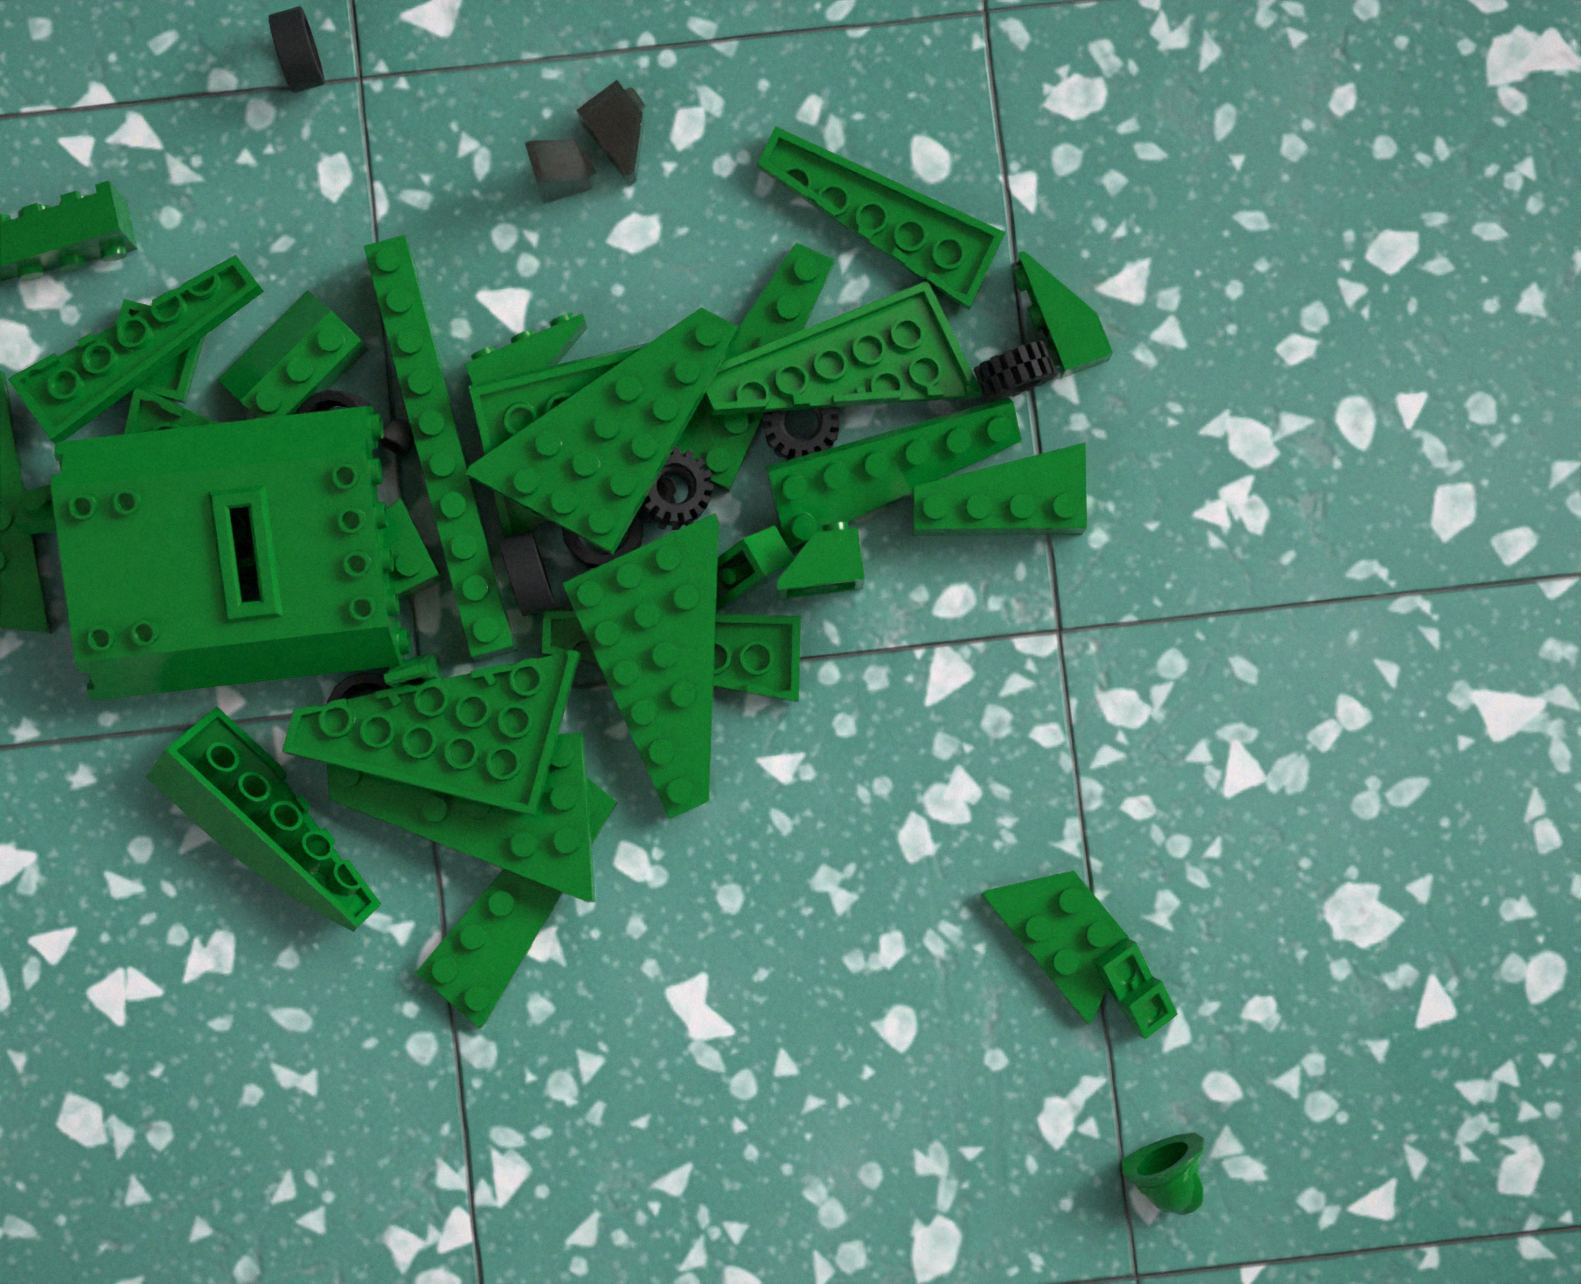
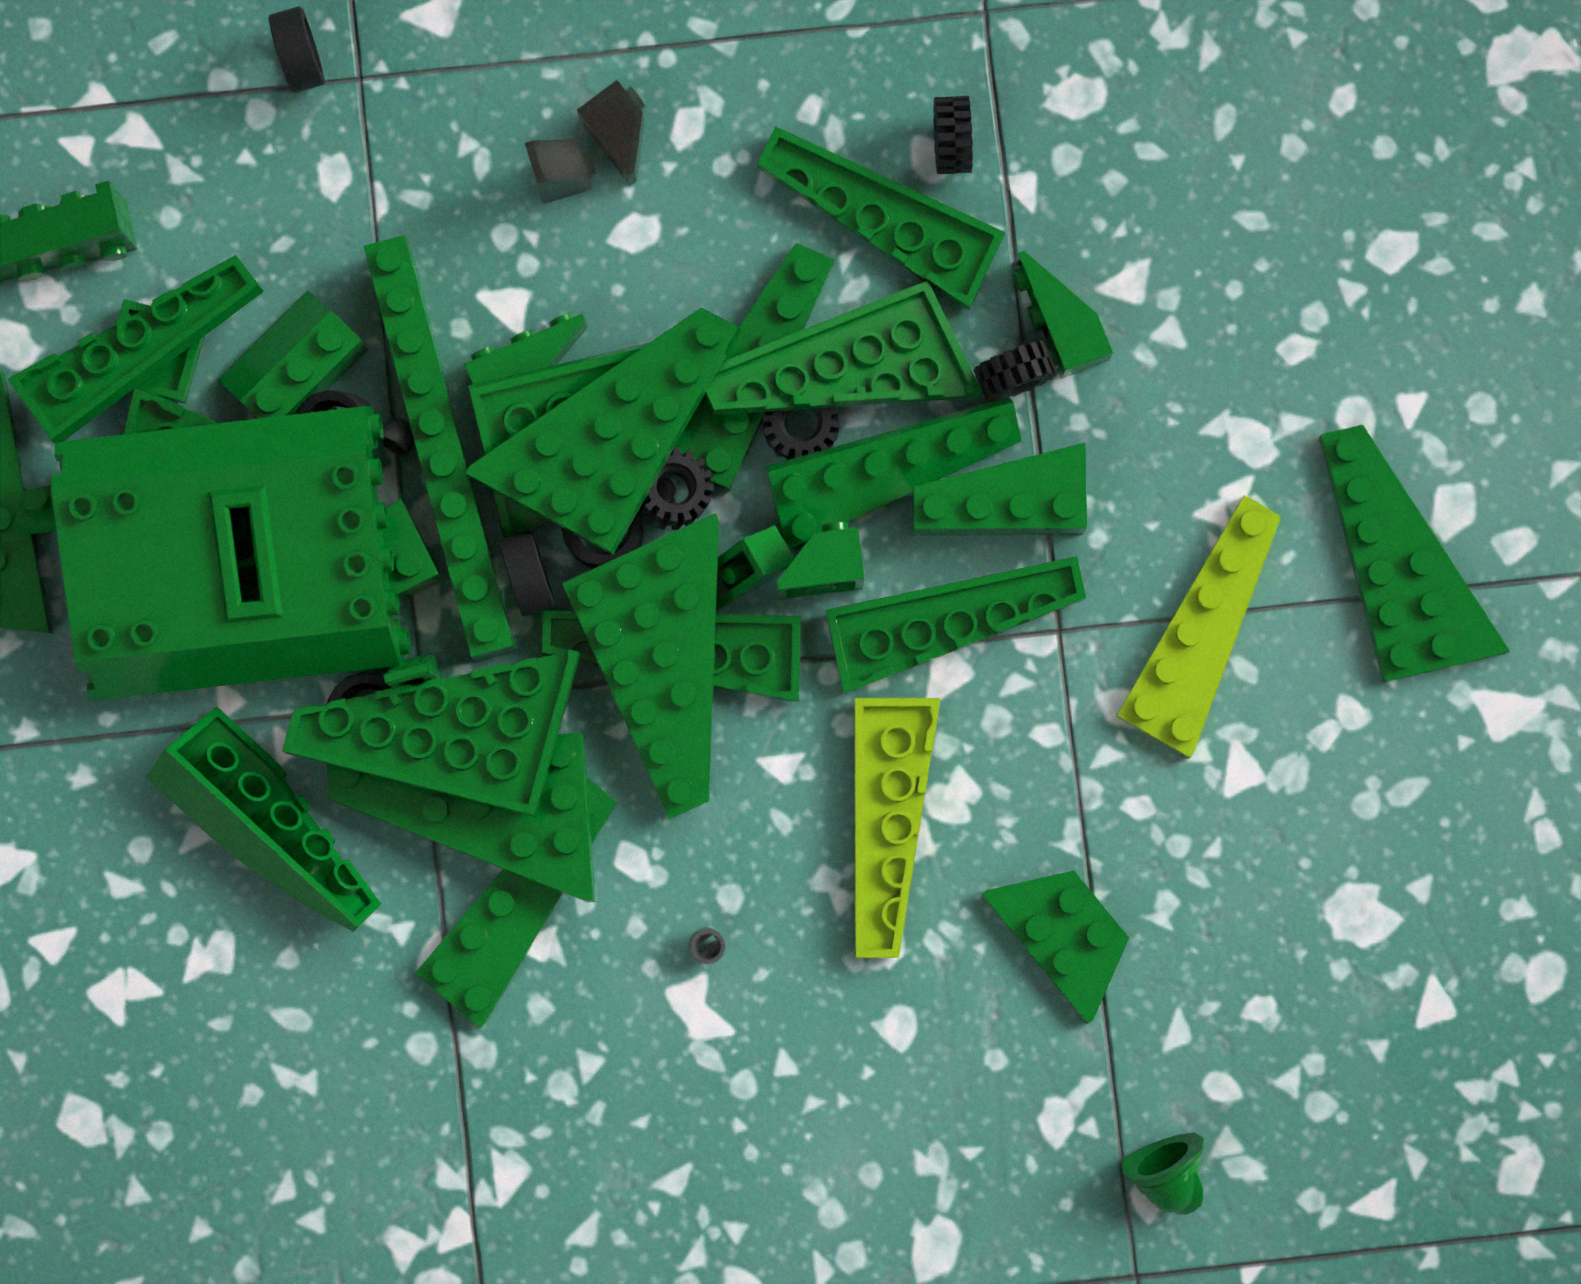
green slope [1094,938,1178,1039] -> none
none -> dark grey hinge [689,927,725,964]
none -> green wing [825,556,1086,694]
none -> lime wing [854,698,940,958]
none -> black tyre [933,96,973,174]
none -> lime wing [1115,495,1281,759]
none -> green wing [1319,424,1510,683]

